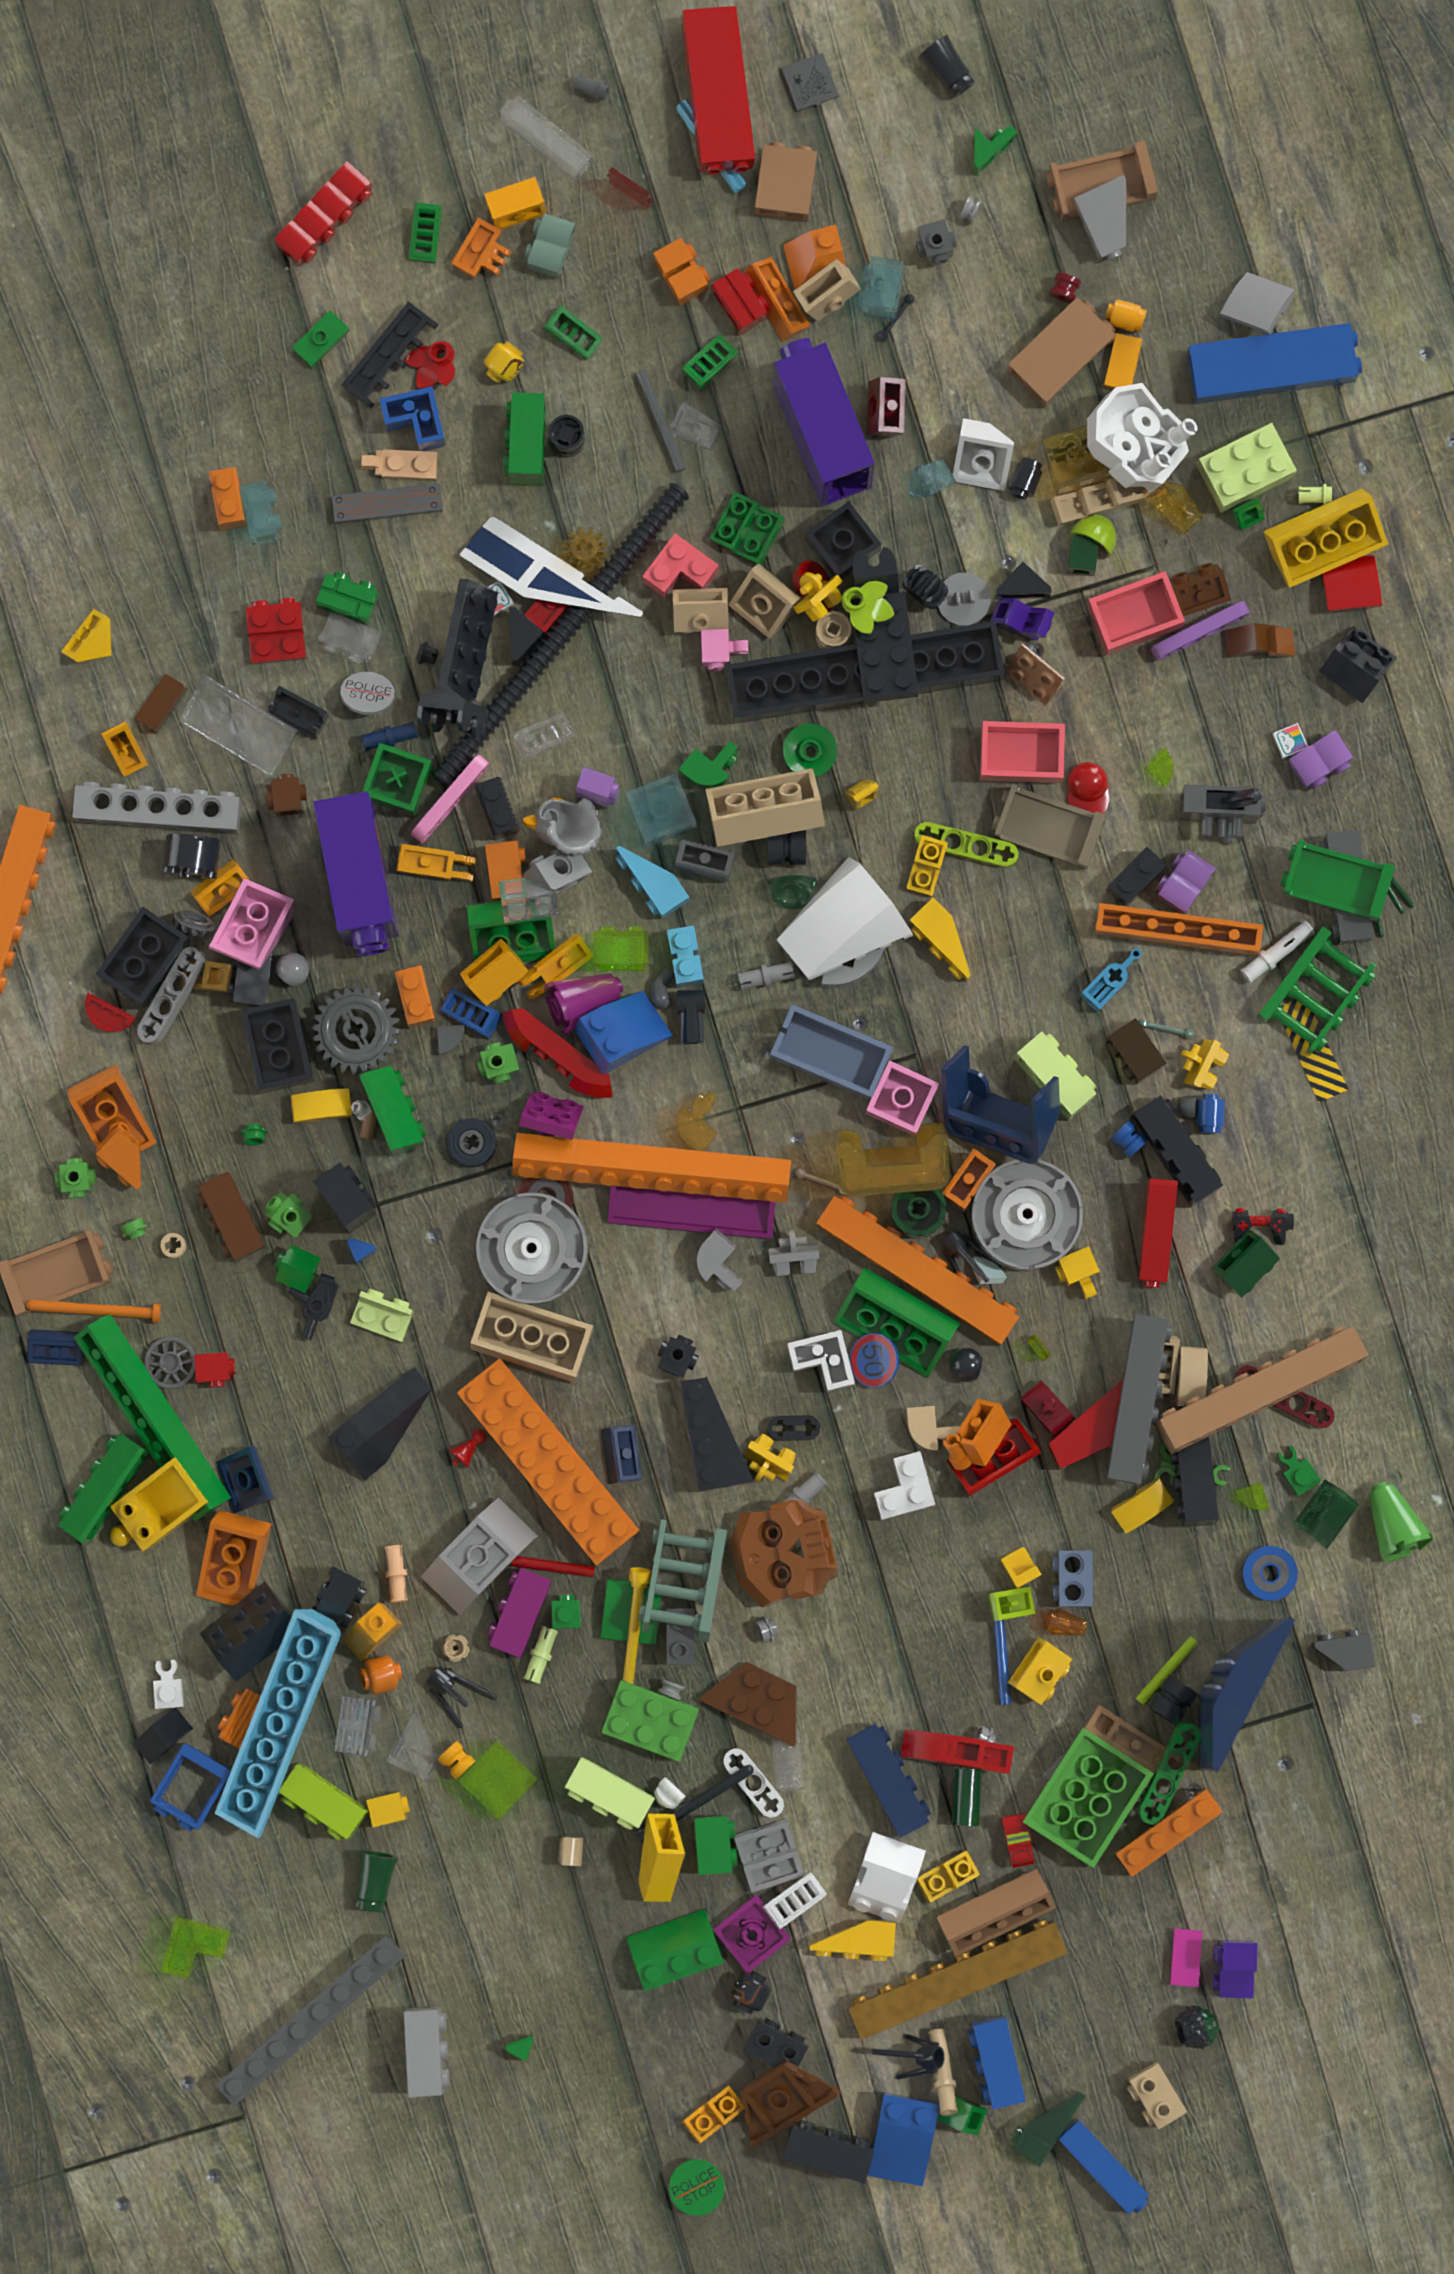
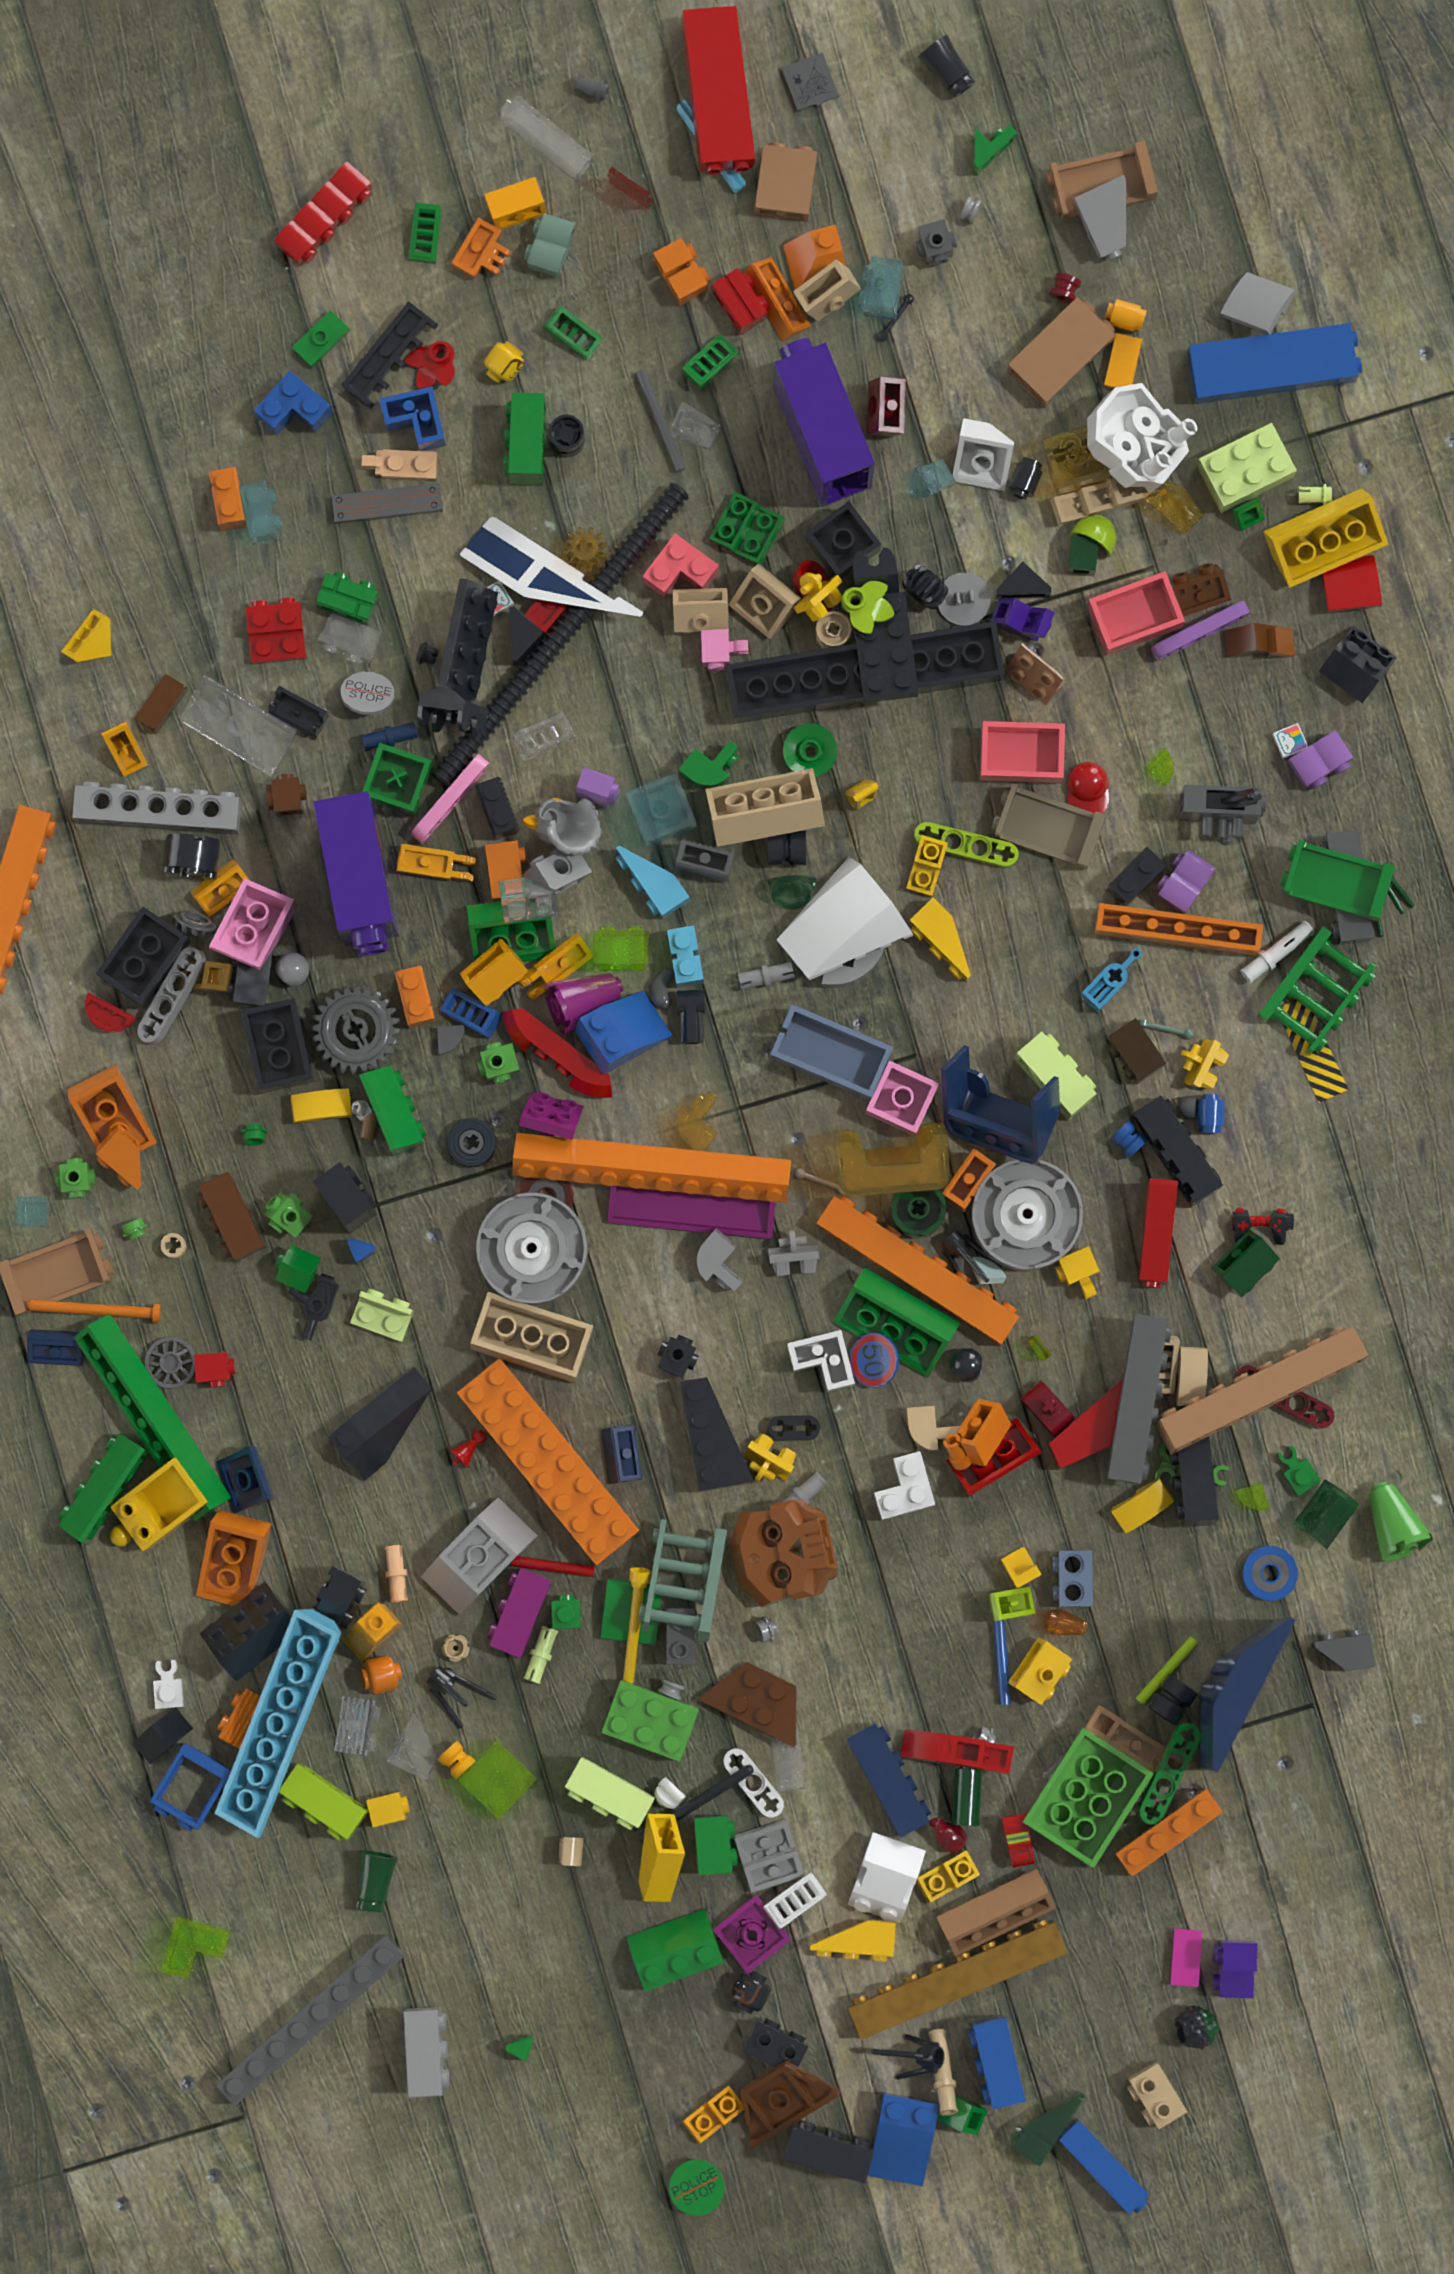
none -> clear light blue panel [17,1197,48,1227]
none -> blue brick [254,370,333,435]
none -> dark red animal [929,1818,967,1853]

